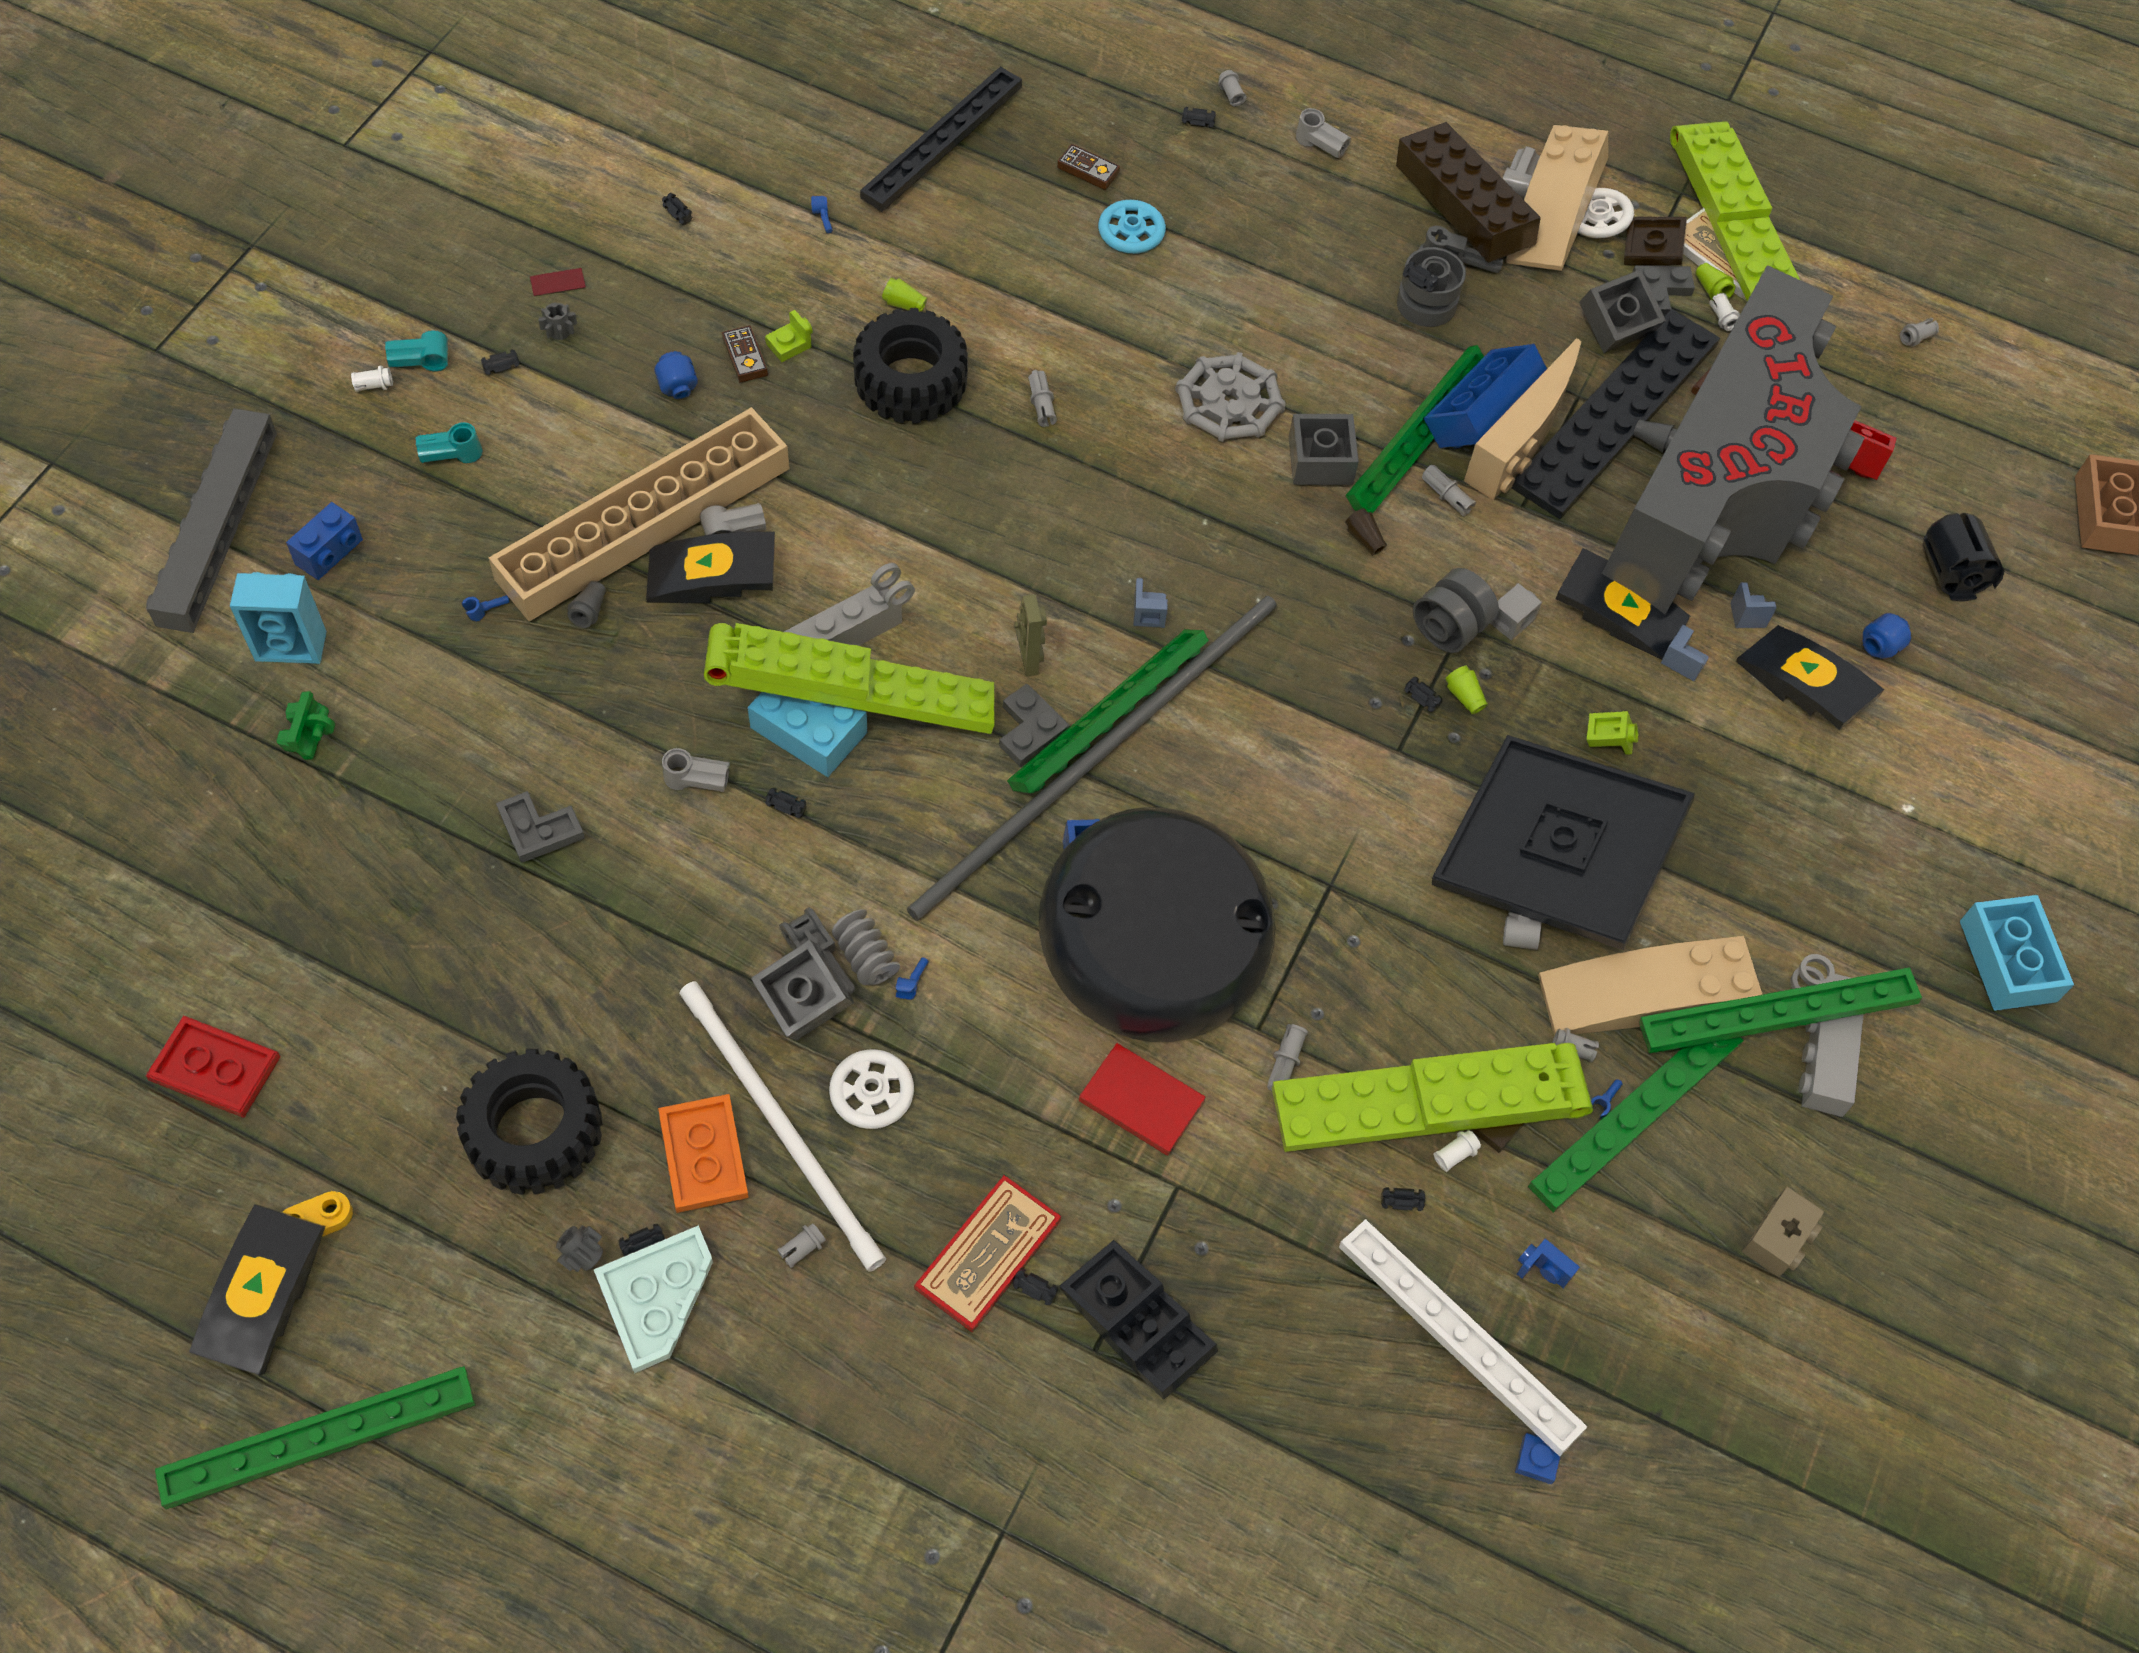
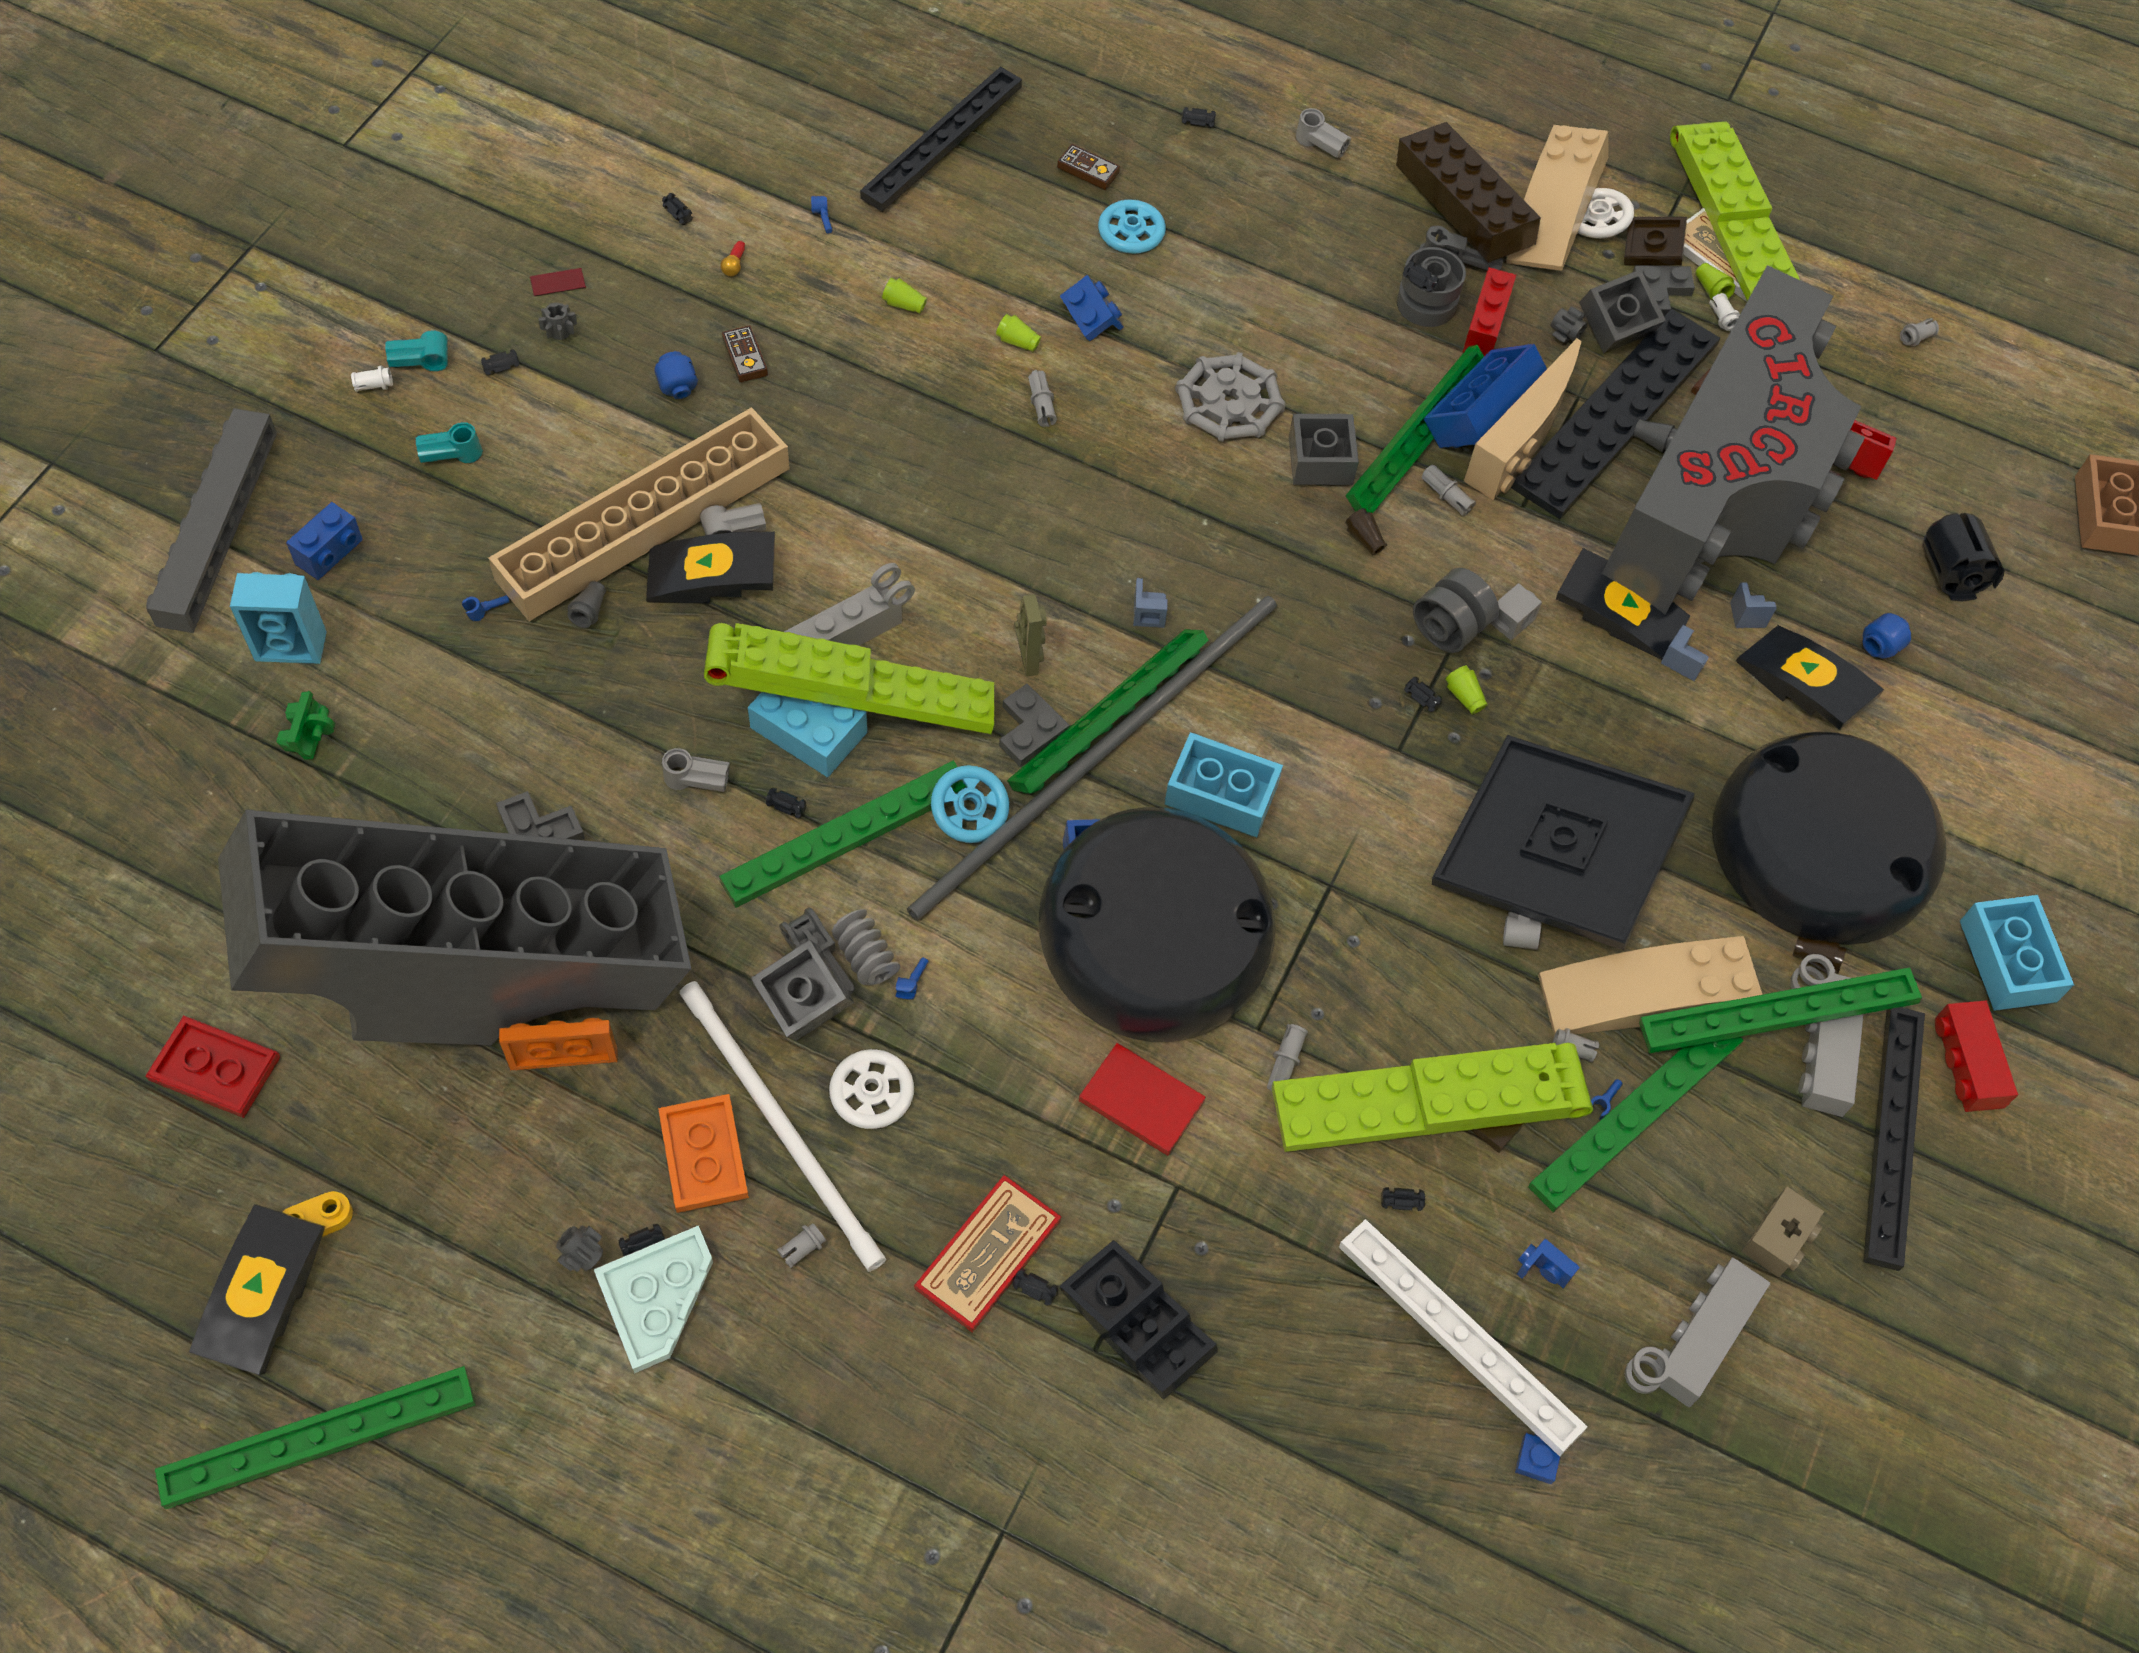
black tyre [456,1049,603,1195] -> none
lime bracket [765,310,813,362] -> none
black tyre [853,308,968,424] -> none
light grey pin [1218,70,1246,106] -> none
white pin [1433,1130,1481,1172] -> none
light grey piece [1503,146,1540,200] -> none
lime bracket [1587,711,1639,755] -> none
none -> dark grey brick [218,810,691,1045]
none -> orange plate [499,1018,618,1071]
none -> green plate [719,760,967,908]
none -> pearl gold piece [721,241,745,276]
none -> medium azure plate [931,765,1009,843]
none -> lime cone [996,314,1041,352]
none -> blue bracket [1060,274,1124,342]
none -> medium azure brick [1164,732,1283,838]
none -> red brick [1462,267,1516,356]
none -> dark grey gear [1550,306,1587,344]
none -> light grey hinge [1625,1257,1770,1408]
none -> black cylinder [1712,732,1946,945]
none -> dark brown cone [1792,937,1847,974]
none -> black plate [1863,1007,1925,1271]
none -> red brick [1935,1000,2018,1112]

